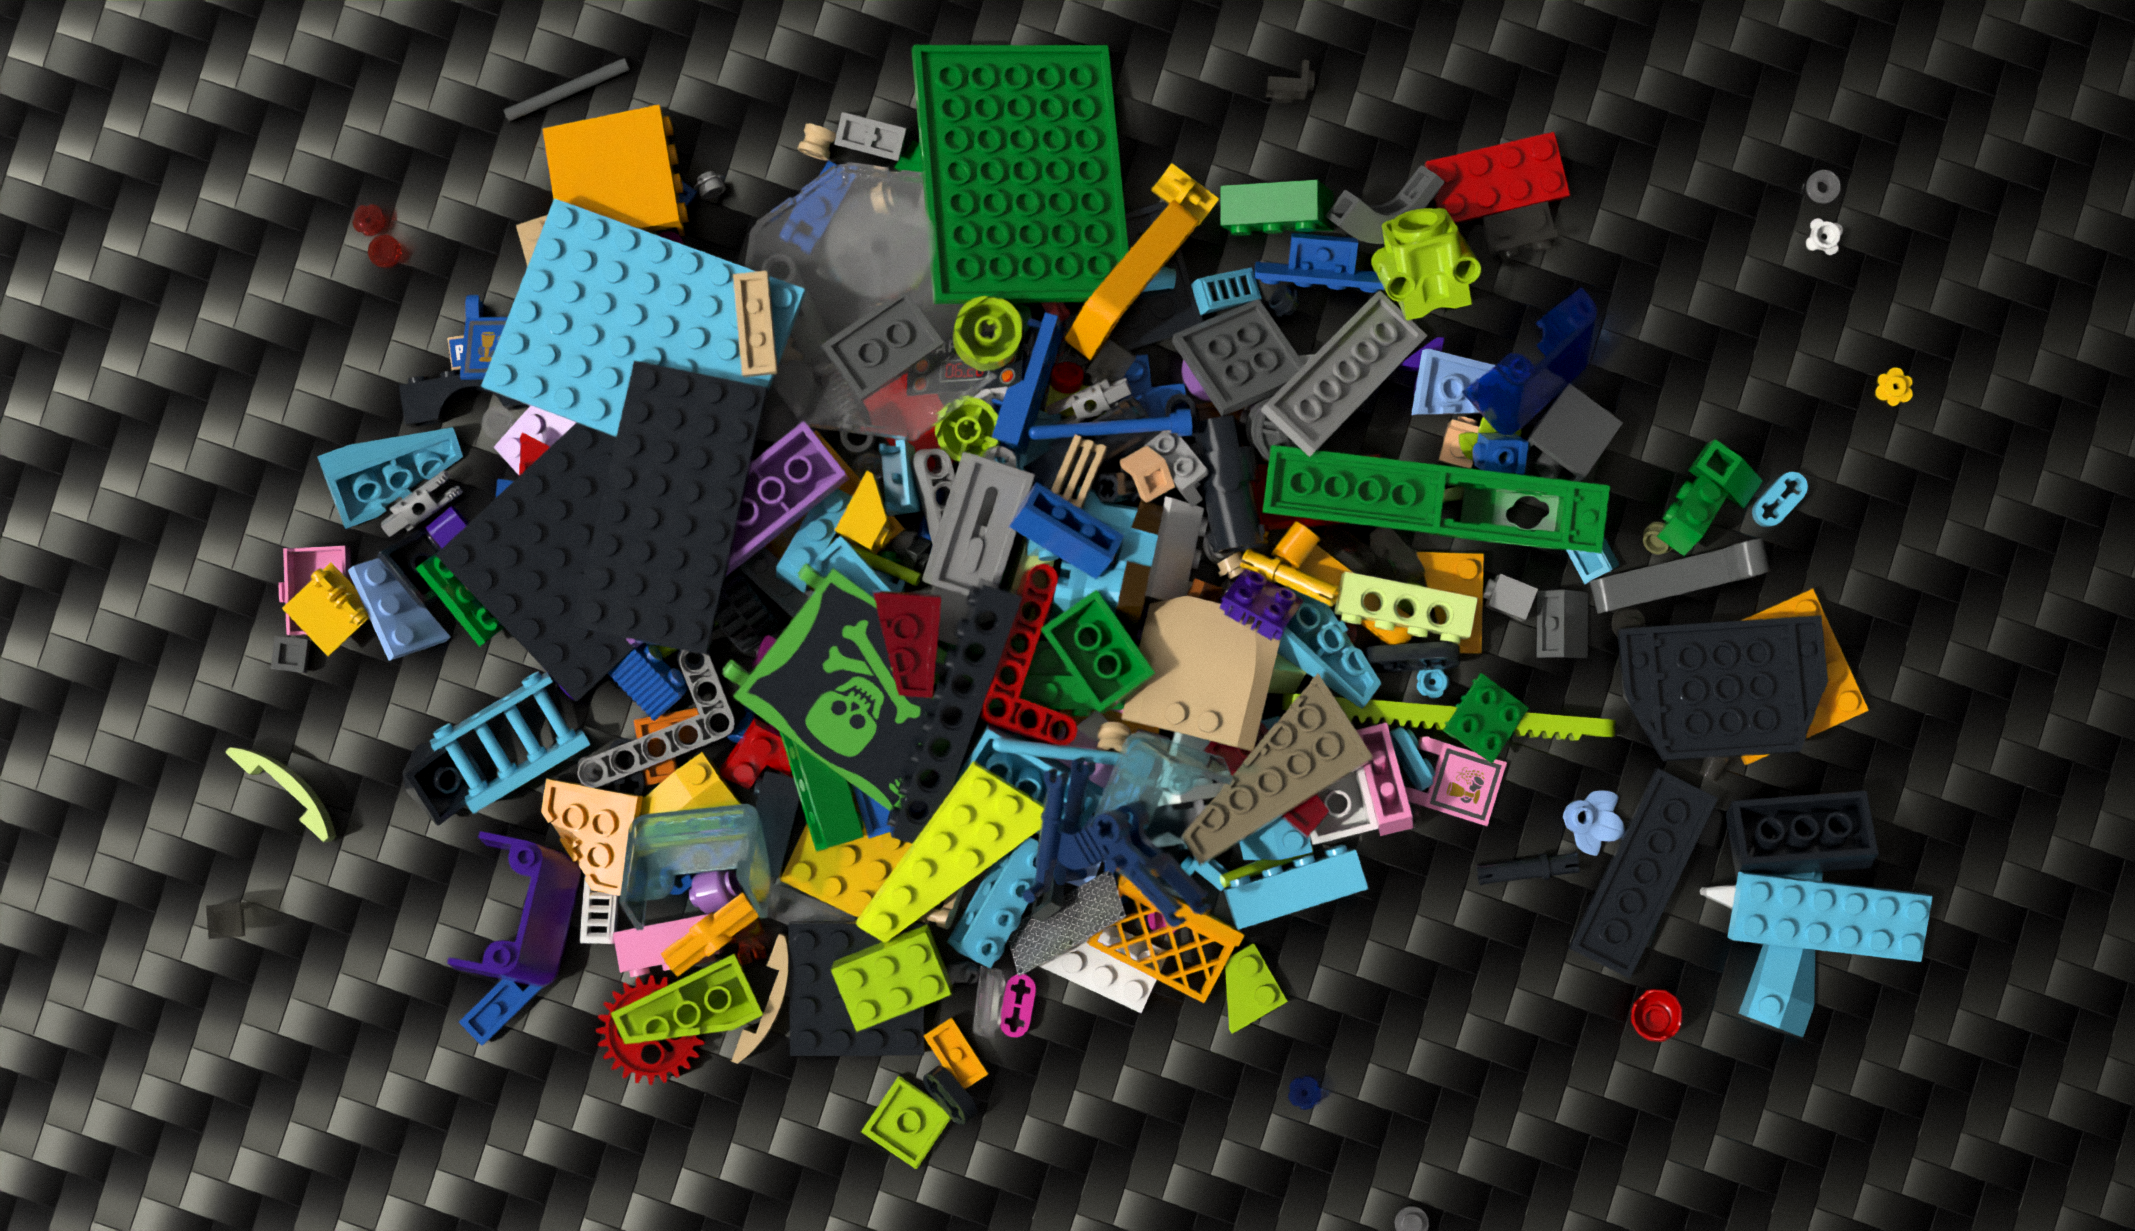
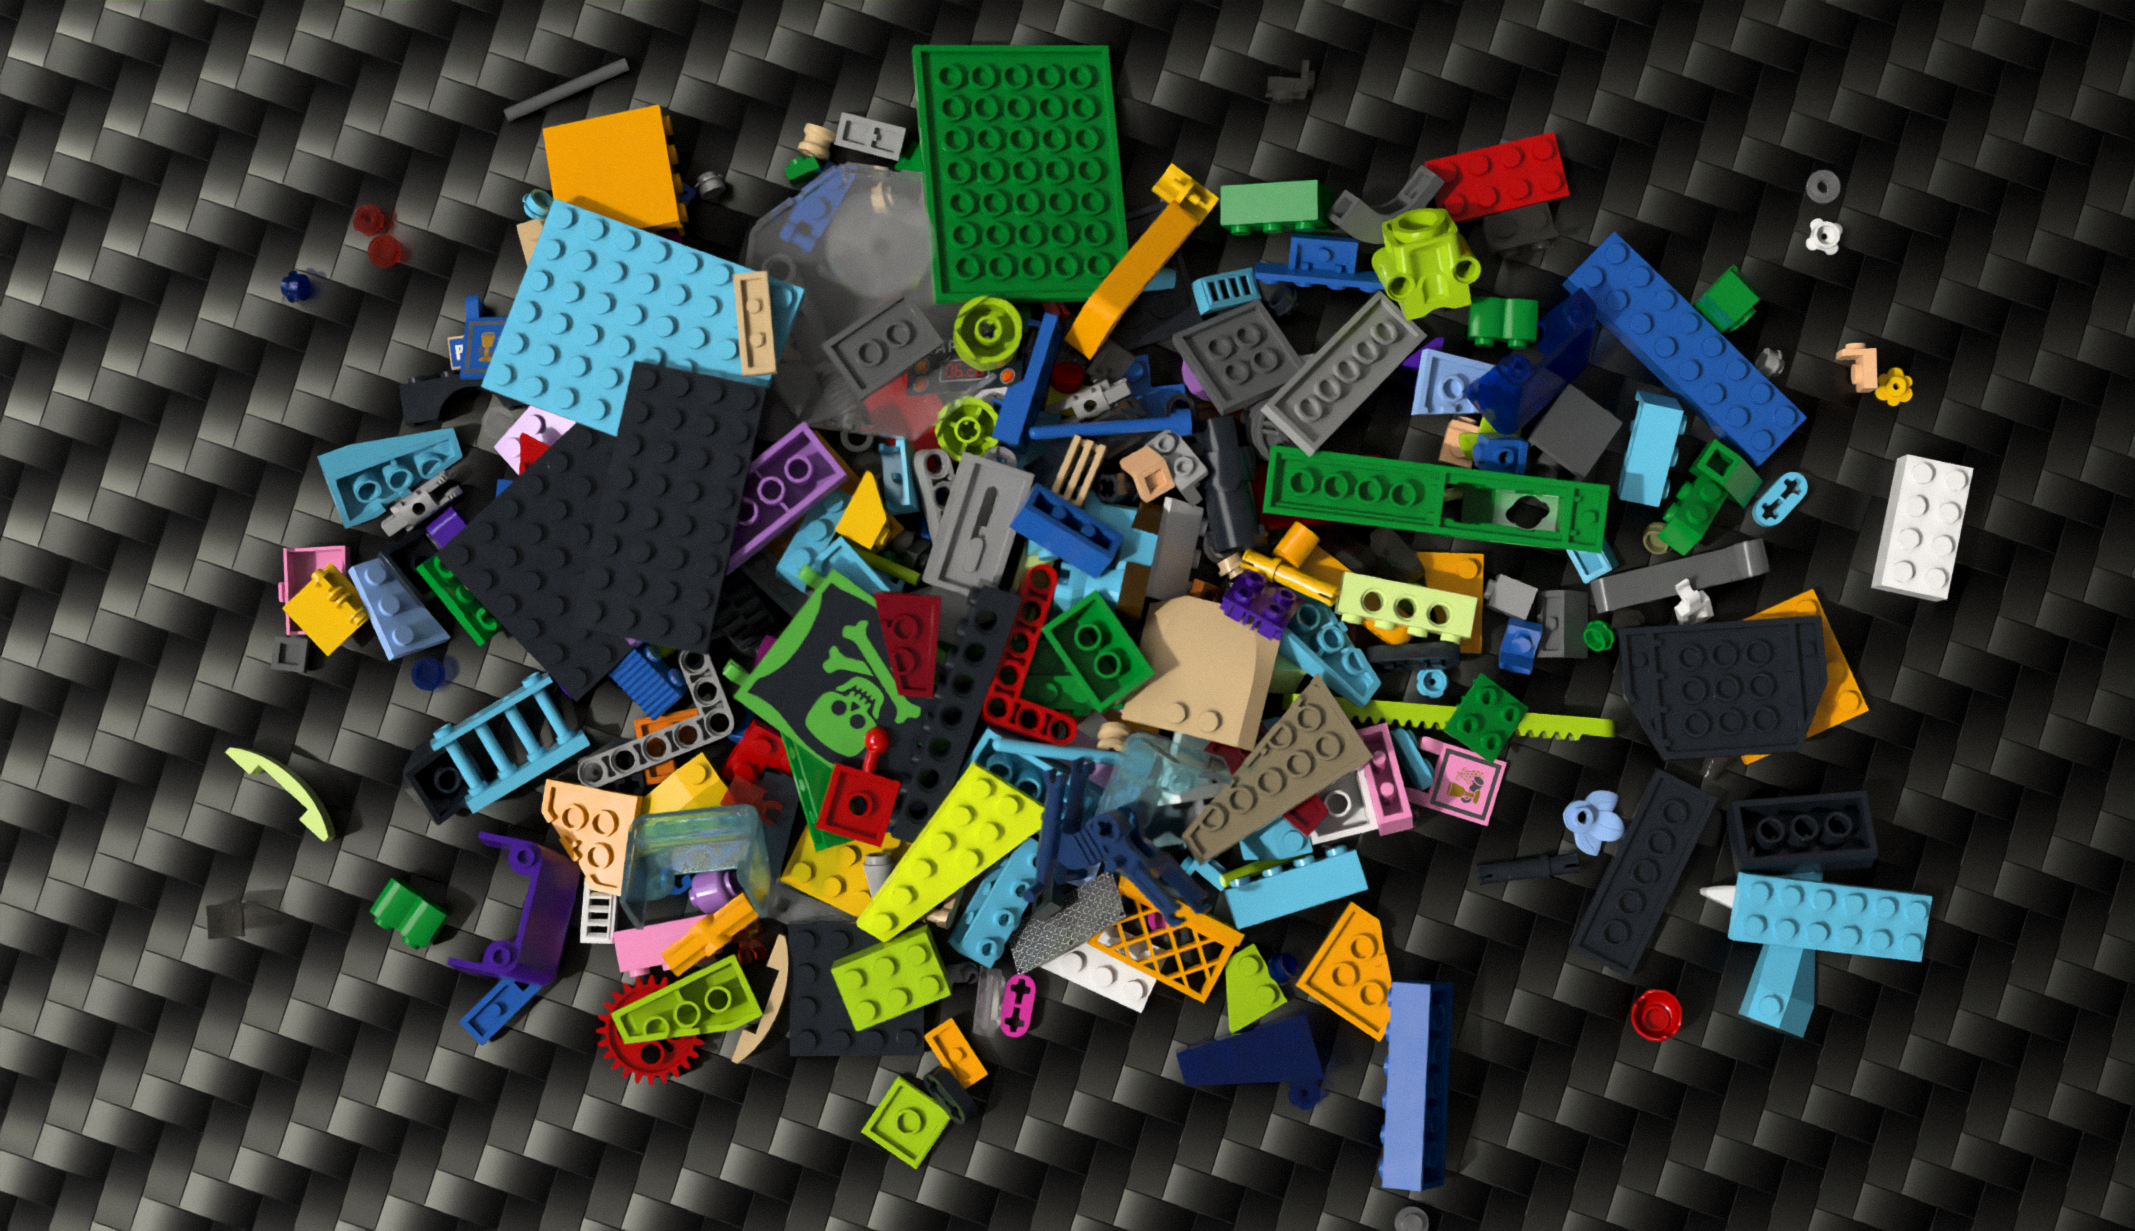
none -> clear blue plate [281,270,310,303]
none -> green brick [370,877,452,950]
none -> clear blue plate [411,657,446,691]
none -> medium azure plate [523,189,553,220]
none -> clear red plate [720,774,785,826]
none -> green plate [784,155,821,187]
none -> red plate [815,727,901,848]
none -> light grey cone [862,852,896,900]
none -> clear blue wedge [1175,1011,1325,1086]
none -> clear blue plate [1268,952,1299,986]
none -> light orange plate [1295,901,1392,1042]
none -> brick [1379,980,1453,1192]
none -> green brick [1467,297,1538,349]
none -> blue bracket [1499,617,1542,675]
none -> blue brick [1562,231,1807,469]
none -> green plate [1583,620,1615,652]
none -> medium azure wedge [1616,390,1687,507]
none -> white plate [1674,578,1714,625]
none -> green wedge [1691,264,1762,336]
none -> light grey plate [1754,348,1785,379]
none -> light nougat bracket [1836,343,1877,393]
none -> white brick [1871,454,1973,602]

